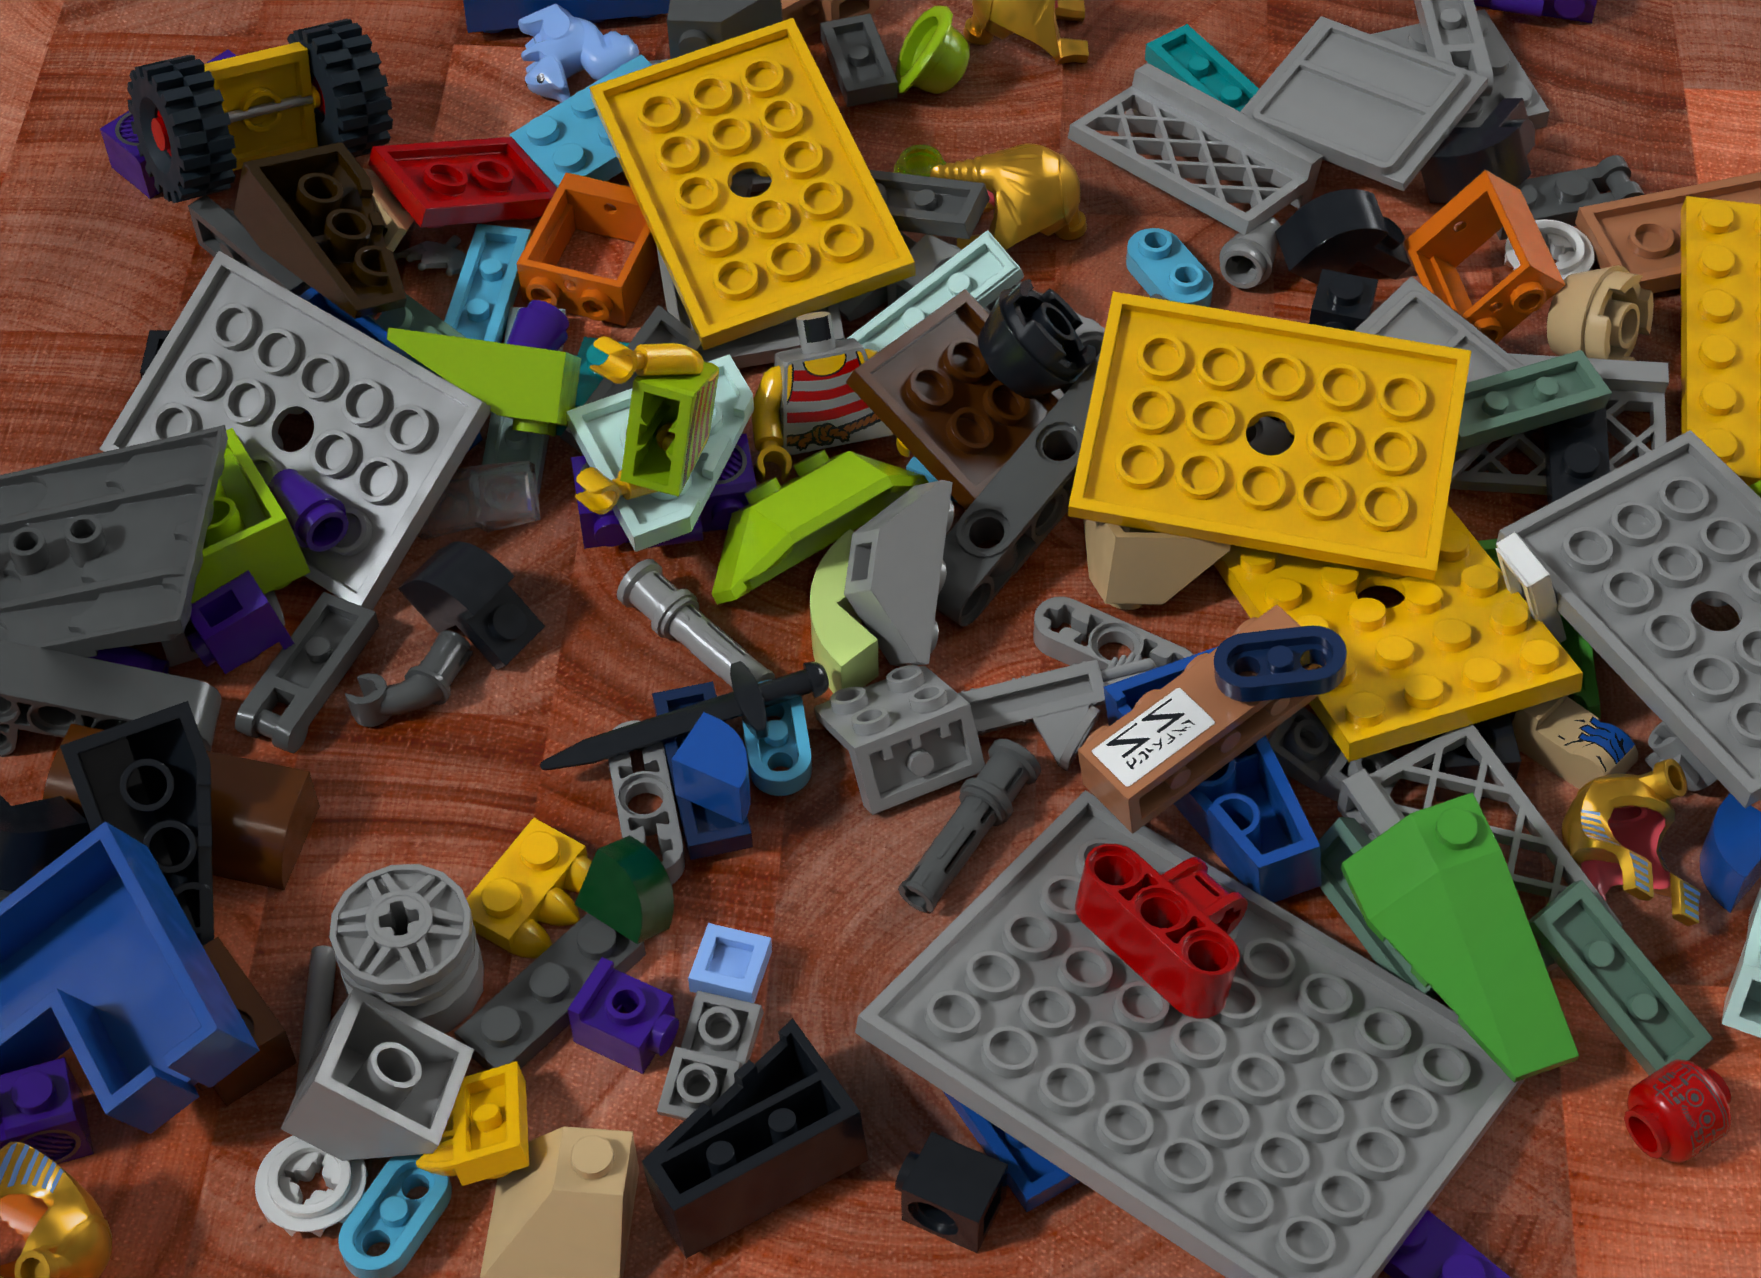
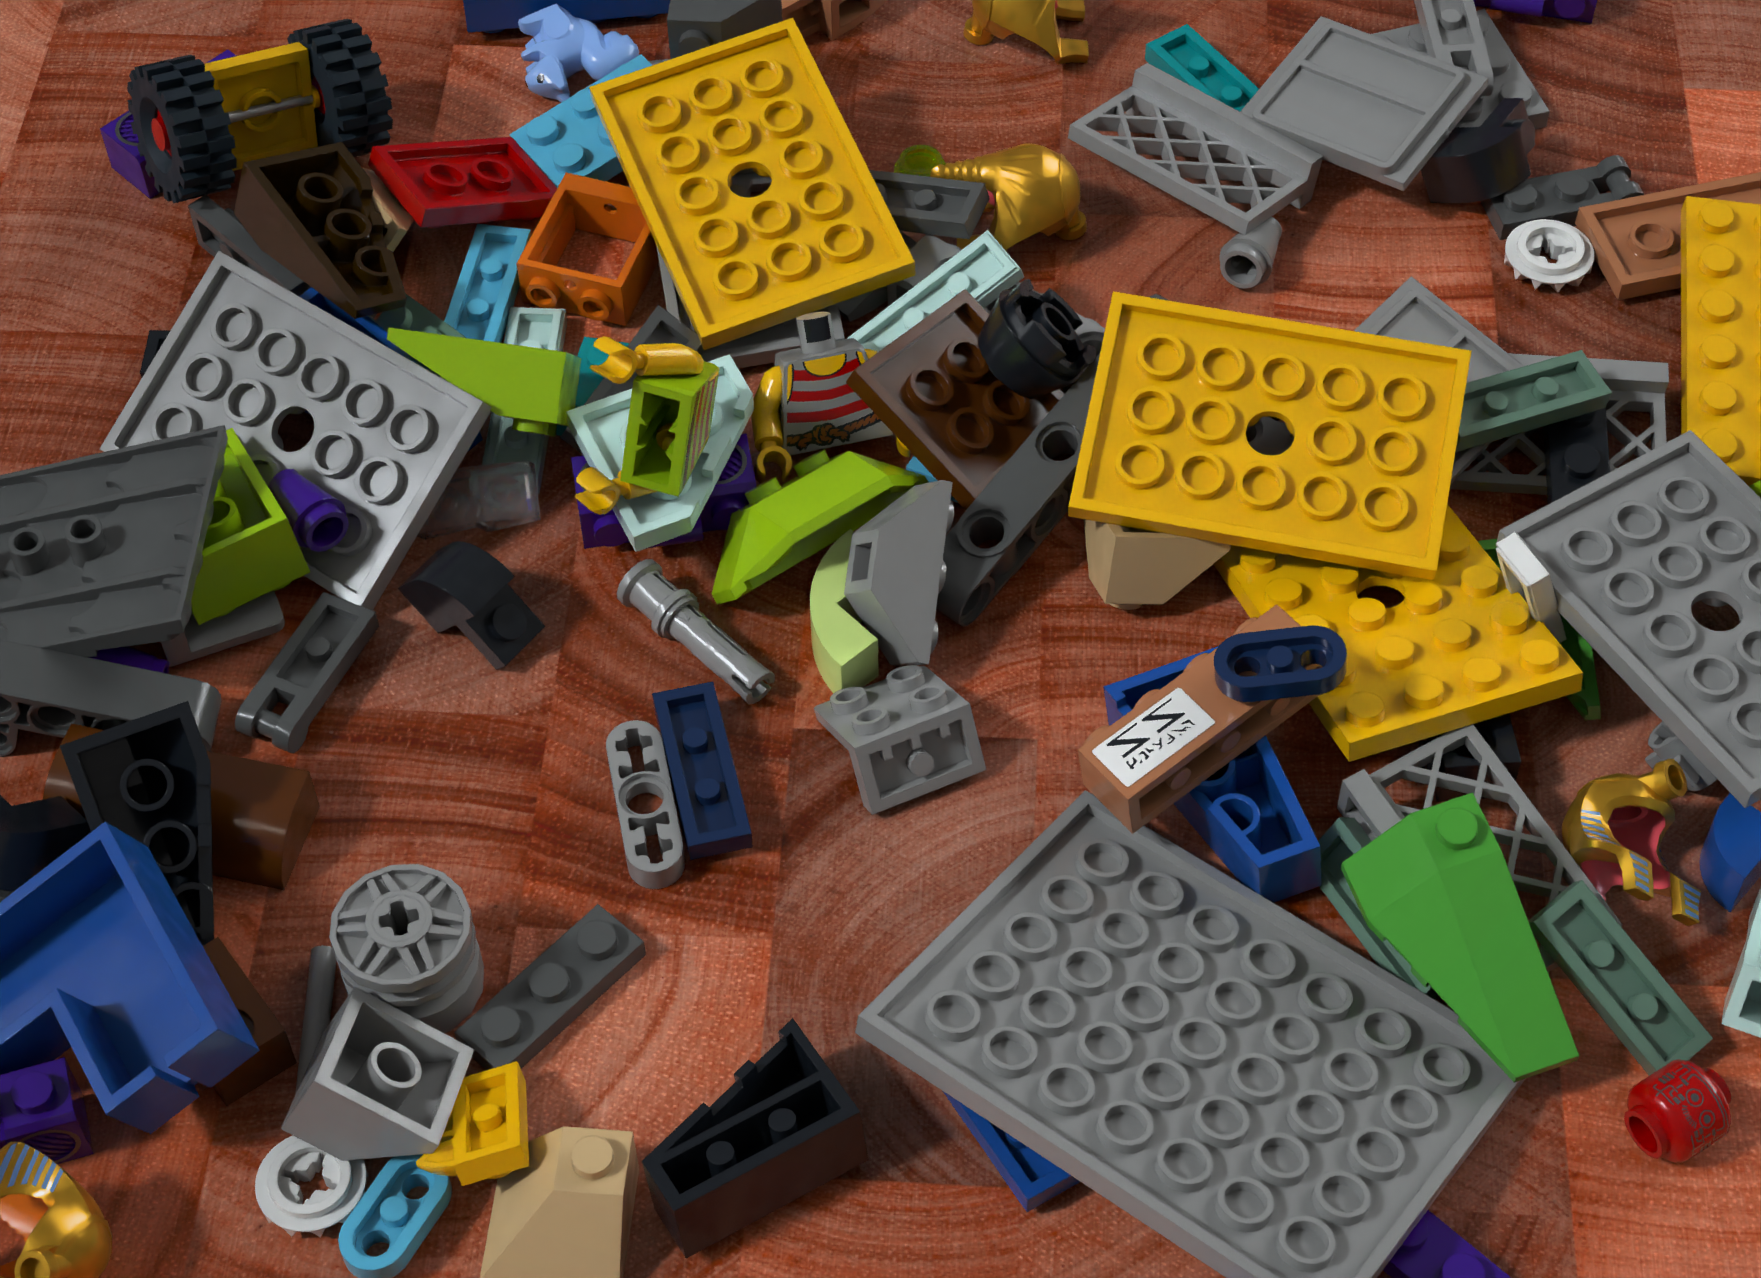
dark purple brick [187,570,295,674] -> none
dark grey piece [345,631,473,727] -> none
light grey piece [393,235,467,276] -> none
yellow plate [466,818,592,959] -> none
dark purple cone [506,300,569,351] -> none
black sword [540,661,829,770] -> none
dark purple brick [567,957,679,1074] -> none
dark green brick [574,835,674,944] -> none
light grey slope [657,990,764,1121] -> none
blue brick [672,712,751,825] -> none
light blue plate [688,923,772,1003] -> none
medium azure plate [742,679,812,796] -> none
dark grey plate [820,13,898,107] -> none
lime hat [895,5,970,94] -> none
black brick [895,1132,1008,1253] -> none
dark grey pin [898,739,1041,913] -> none
light grey piece [958,652,1155,771] -> none
light grey beam [1033,597,1193,670] -> none
red piece [1075,844,1248,1019] -> none
medium azure plate [1126,228,1213,307] -> none
light grey slope [1267,707,1398,802] -> none
black brick [1275,189,1411,285] -> none
black brick [1309,269,1378,331] -> none
orange window [1404,170,1565,344] -> none
tan leg [1512,695,1638,790] -> none
tan cone [1547,265,1654,361] -> none

